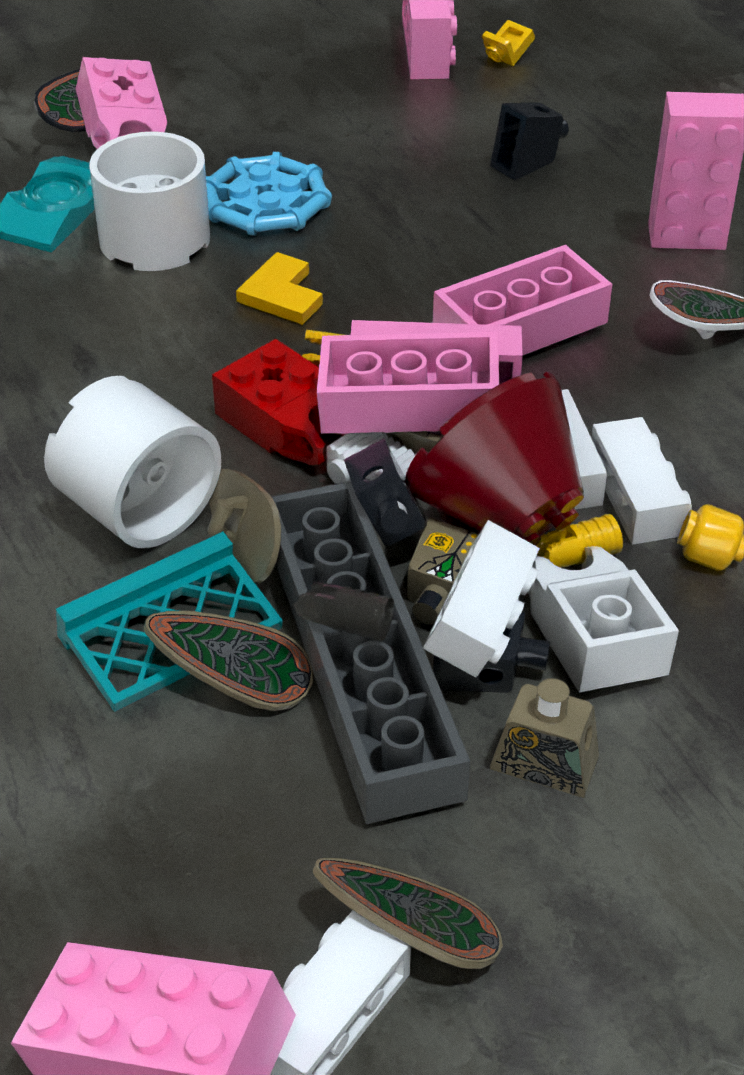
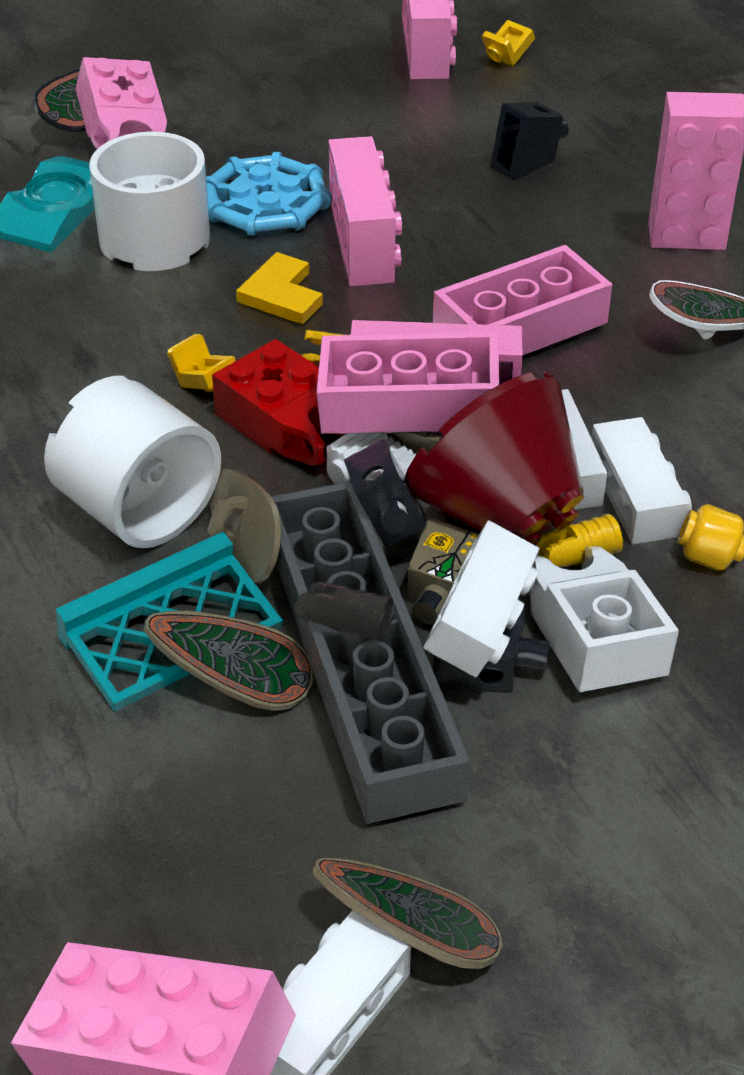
torso [490,678,599,798] -> none
none -> yellow bracket [167,334,236,393]
none -> bright pink brick [329,136,402,286]

